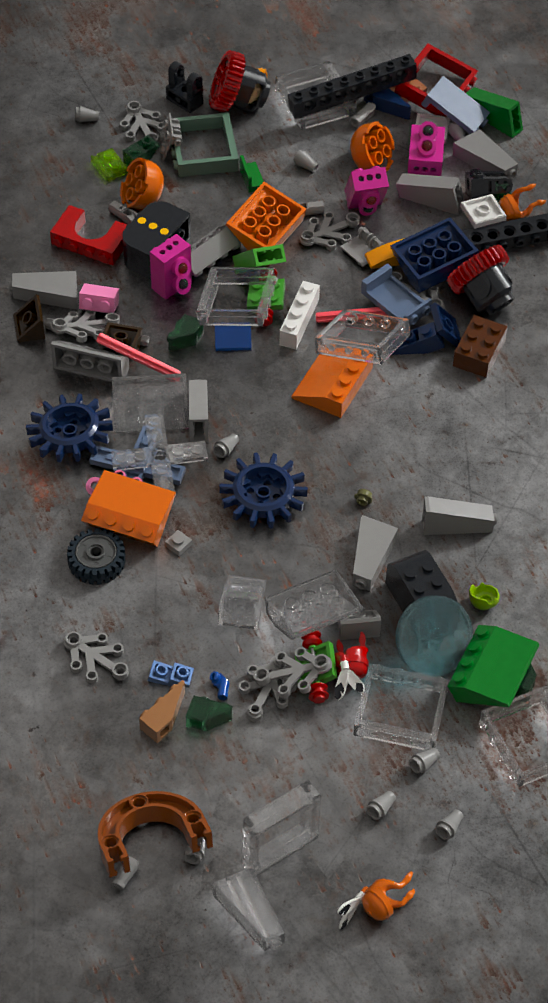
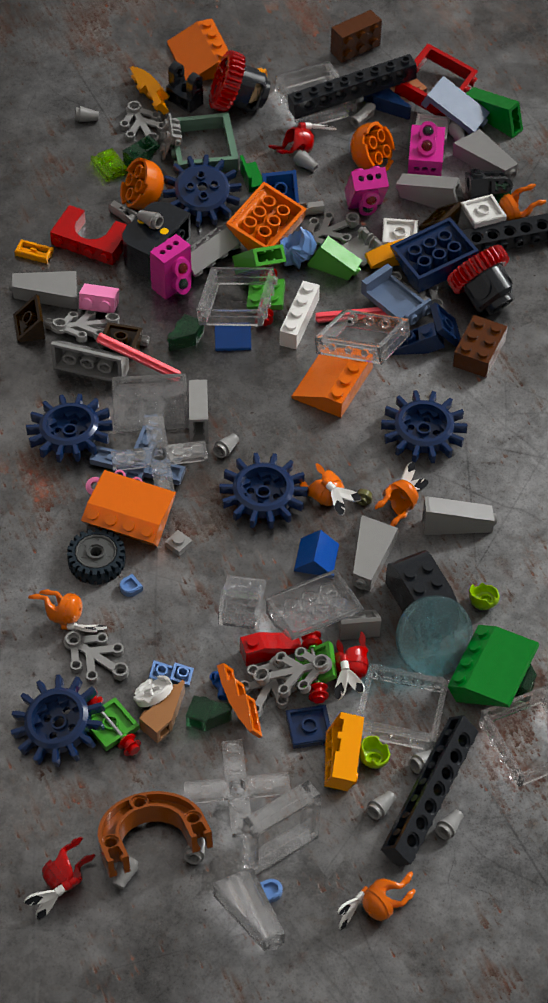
none -> dark blue gear [10,674,105,767]
none -> light orange tile [14,239,54,264]
none -> red hair [24,837,96,919]
none -> orange hair [28,589,107,632]
none -> bright green plate [87,691,141,756]
none -> medium blue tile [120,574,143,597]
none -> light orange slope [130,66,169,115]
none -> white tile [133,675,173,707]
none -> light grey cone [137,210,164,229]
none -> dark blue gear [163,155,242,227]
none -> orange slope [167,18,229,81]
none -> clear piece [184,739,291,838]
none -> orange slope [217,663,263,738]
none -> red slope [240,632,303,667]
none -> medium blue tile [257,879,283,905]
none -> blue slope [262,170,299,203]
none -> red hair [268,122,336,154]
none -> medium blue hair [280,226,317,269]
none -> dark blue tile [285,704,330,749]
none -> blue slope [294,530,339,578]
none -> hair [298,463,361,516]
none -> bright green slope [307,236,362,280]
none -> light orange wedge [324,712,364,791]
none -> reddish brown brick [330,10,382,63]
none -> lime hair [359,736,391,769]
none -> orange hair [375,462,429,527]
none -> dark blue gear [381,390,468,464]
none -> black brick [381,715,479,866]
none -> white tile [382,218,418,244]
none -> dark brown slope [418,202,462,231]

